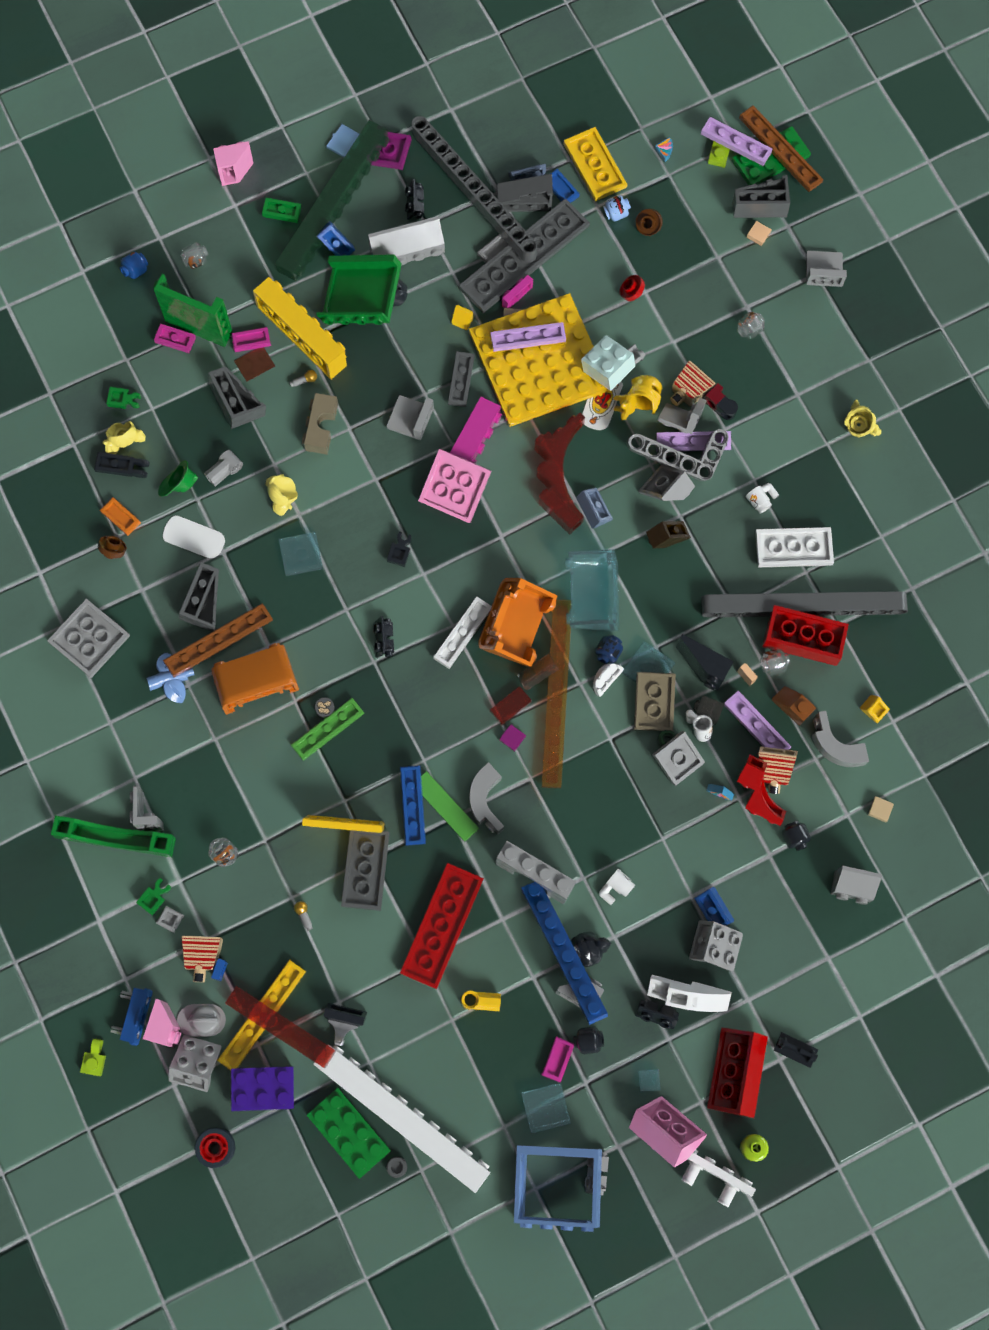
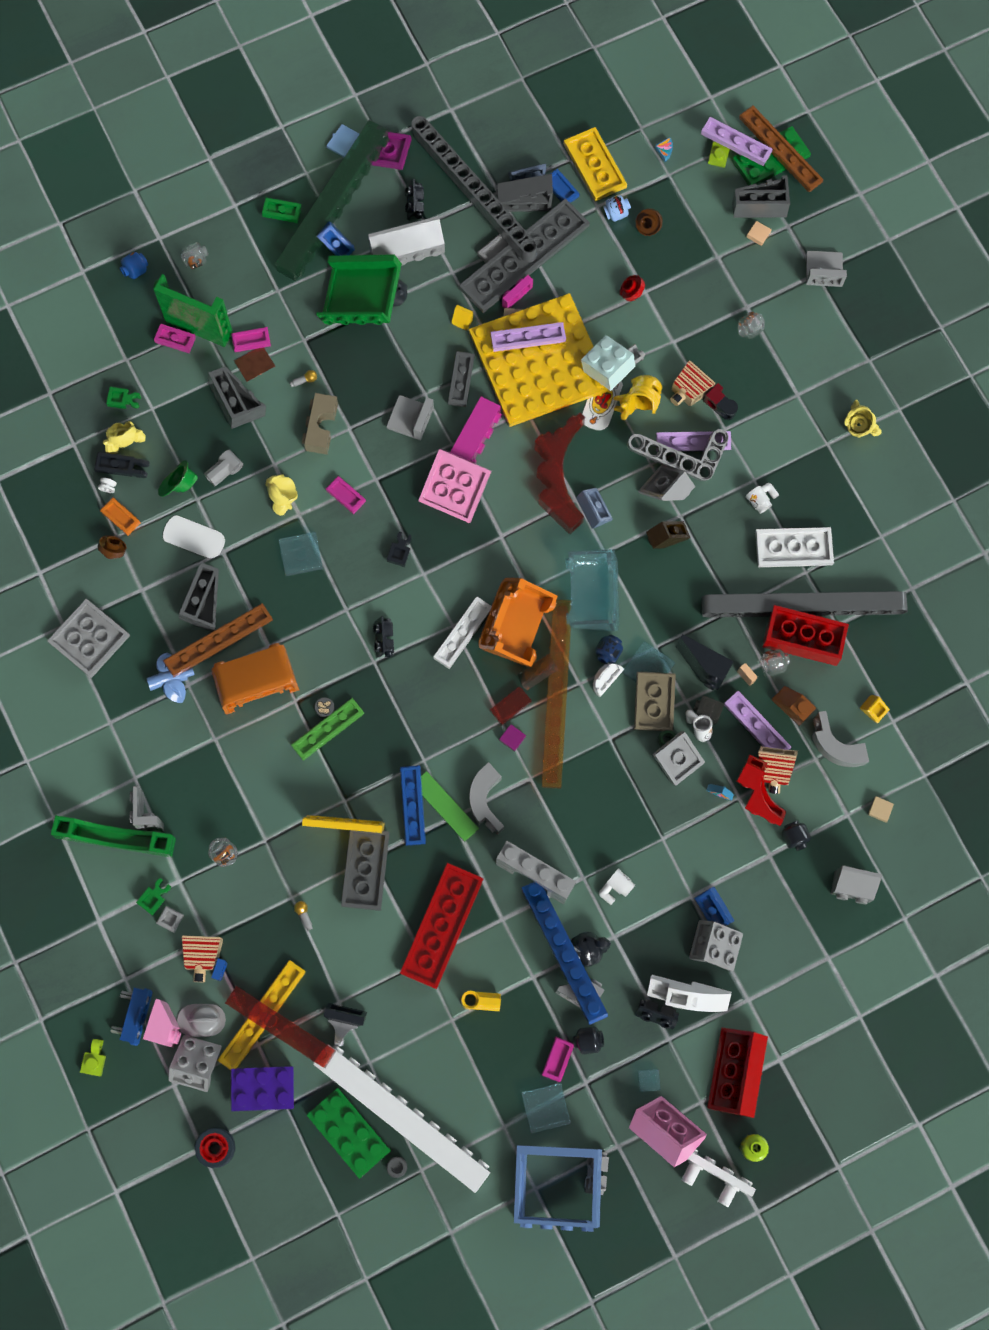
bright pink slope [213,141,253,186] -> none
yellow brick [253,277,347,380] -> none
light grey bracket [658,398,707,434] -> none
black hinge [773,1032,818,1068] -> none
none -> white bush [98,478,117,493]
none -> dark pink tile [326,476,366,514]

